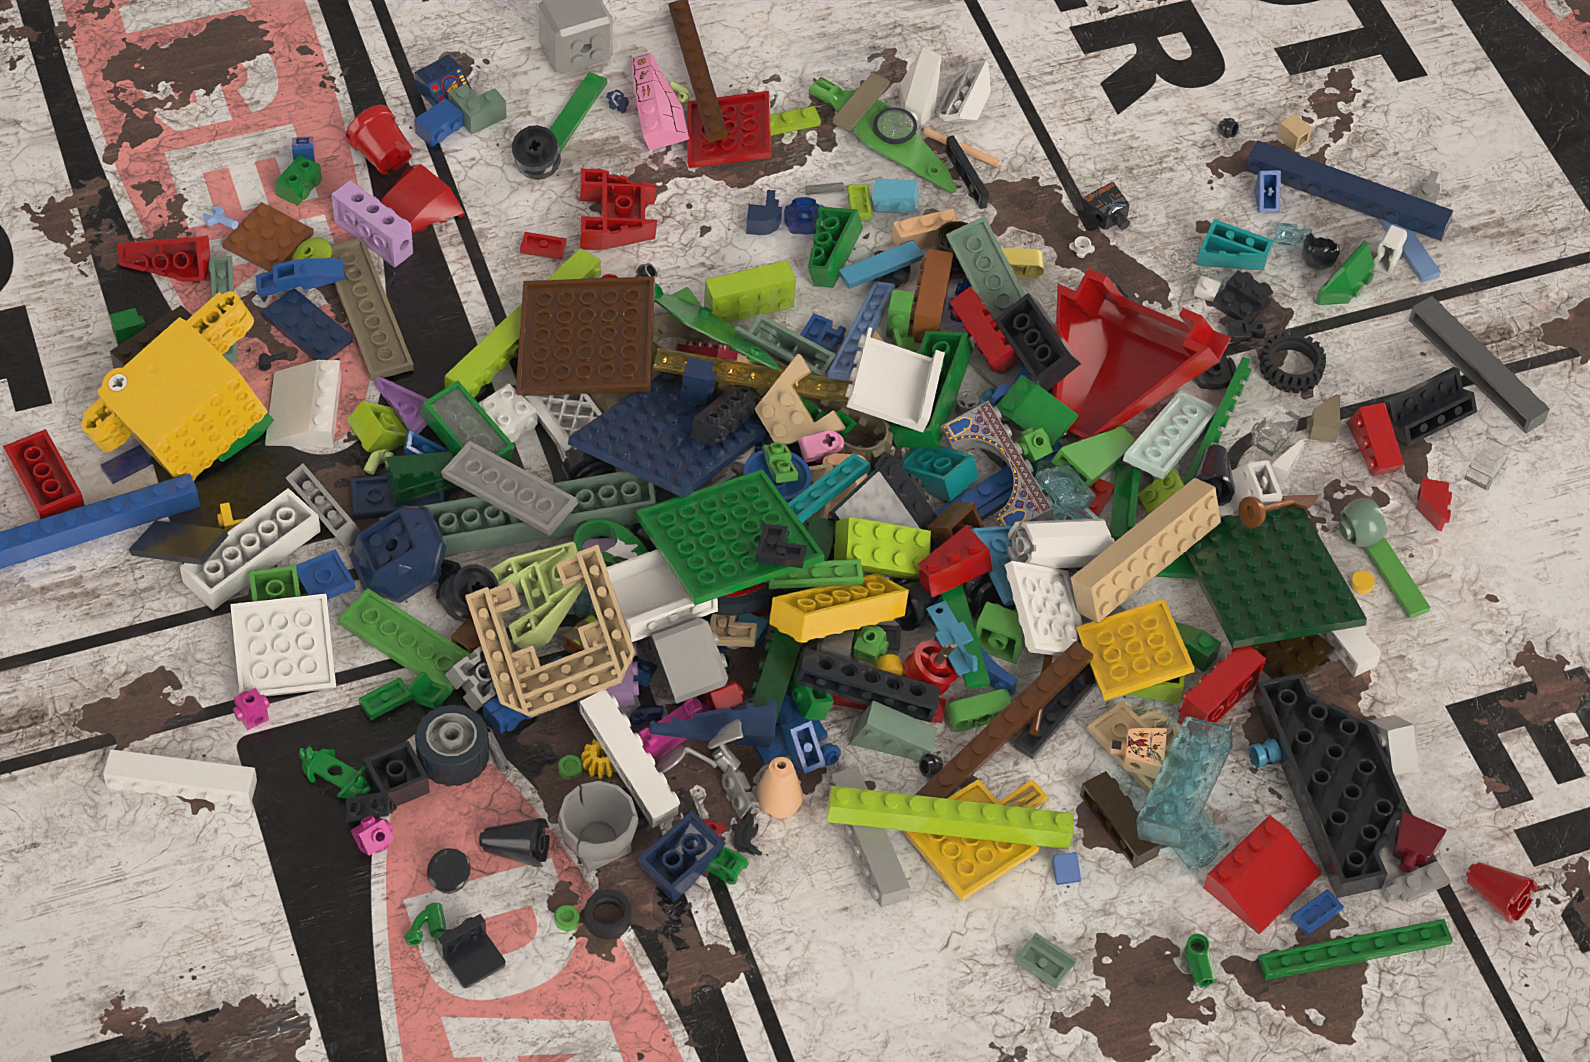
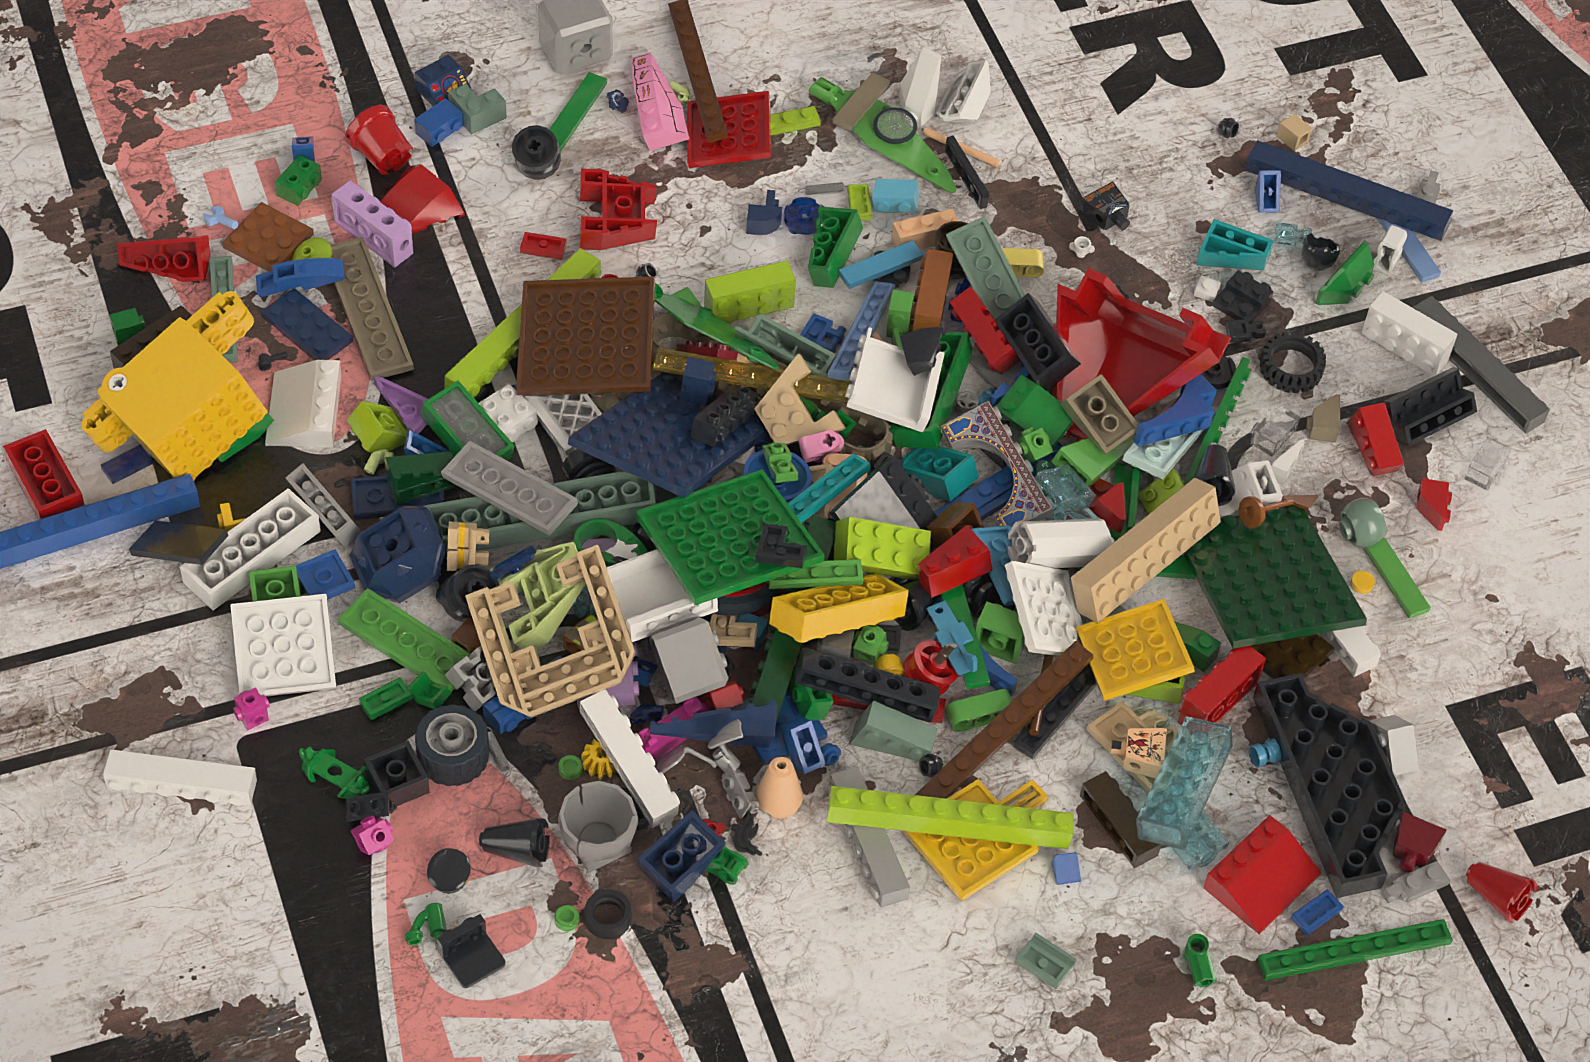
none -> tan hips [447,522,490,571]
none -> clear blue plate [490,545,537,581]
none -> black slope [900,327,946,376]
none -> dark tan slope [1061,374,1138,454]
none -> red slope [1094,483,1125,533]
none -> blue arch [1133,375,1217,447]
none -> white brick [1361,291,1457,376]

